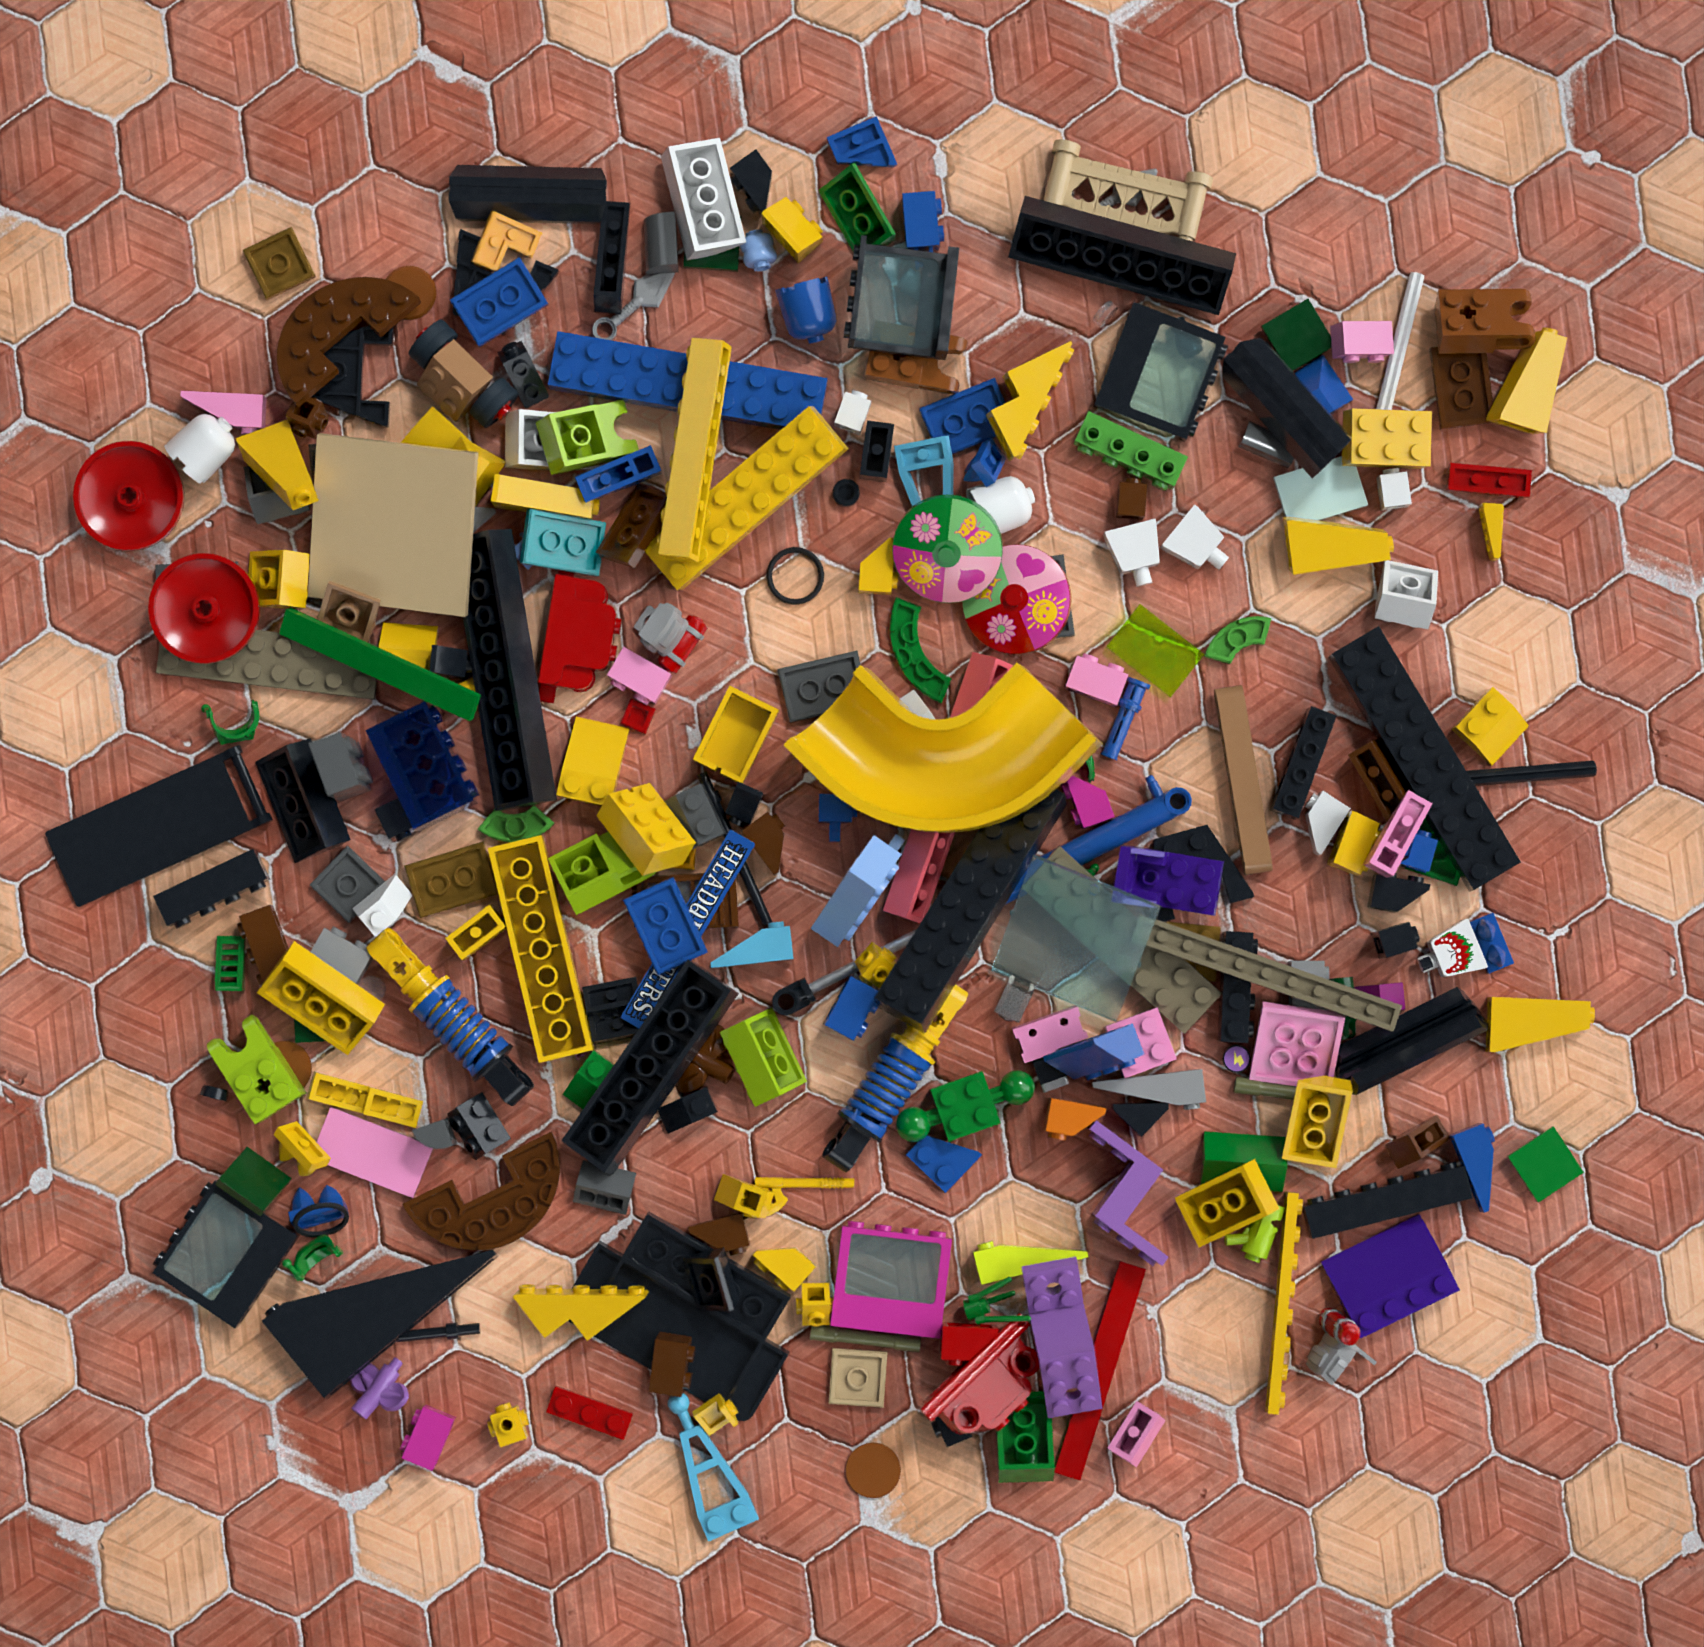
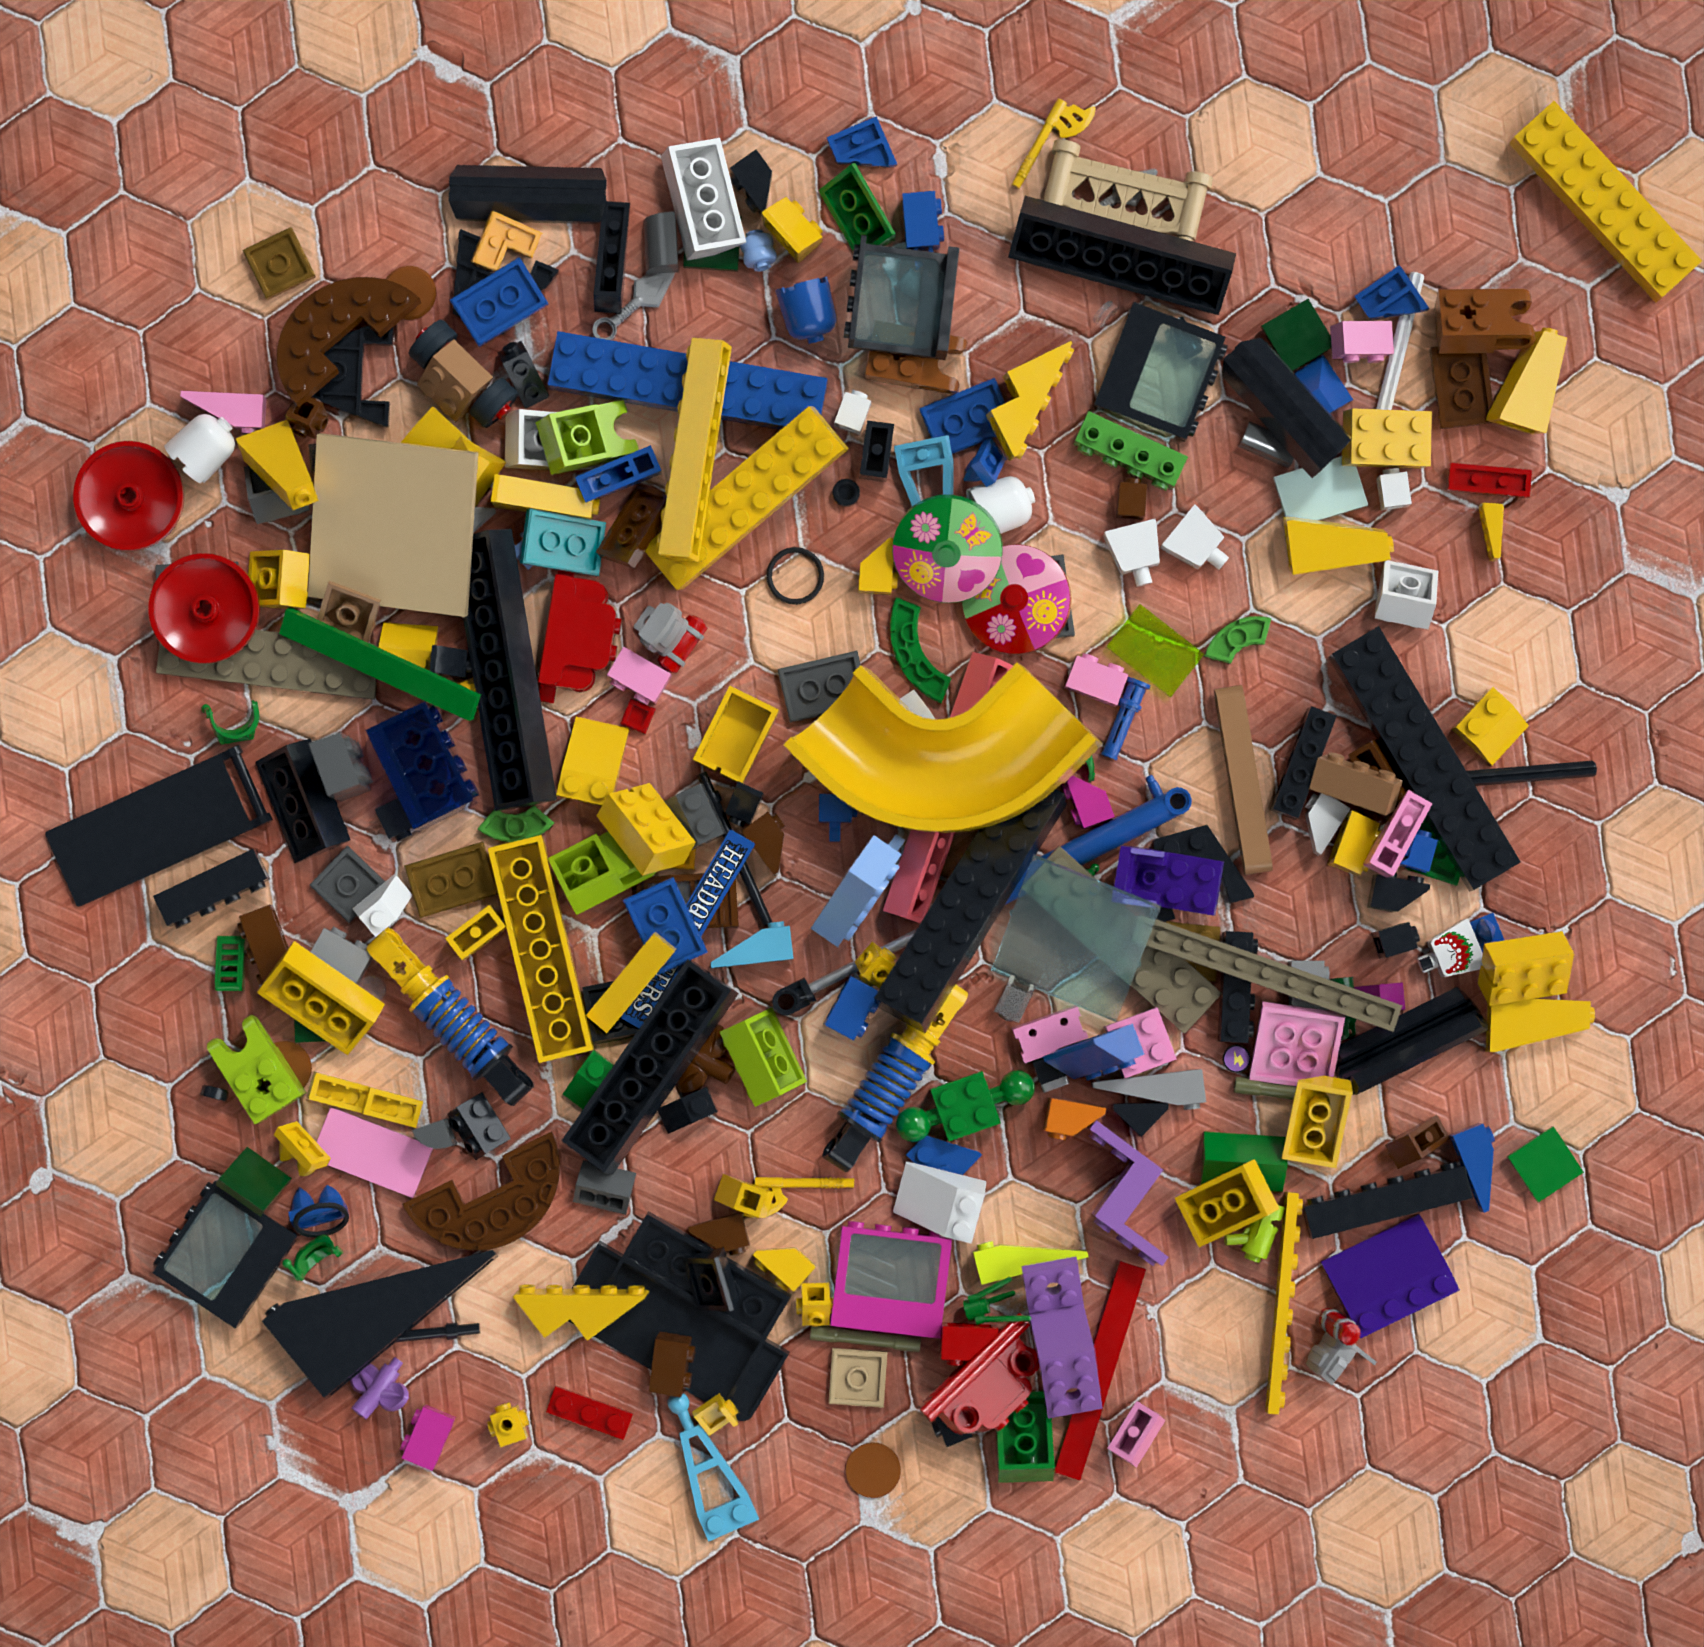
none -> yellow slope [586,932,676,1033]
none -> white slope [893,1161,986,1244]
none -> yellow piece [1011,98,1096,189]
none -> medium nougat brick [1309,752,1403,815]
none -> blue wing [1354,265,1430,320]
none -> yellow piece [1478,931,1574,1006]
none -> yellow brick [1509,101,1702,303]

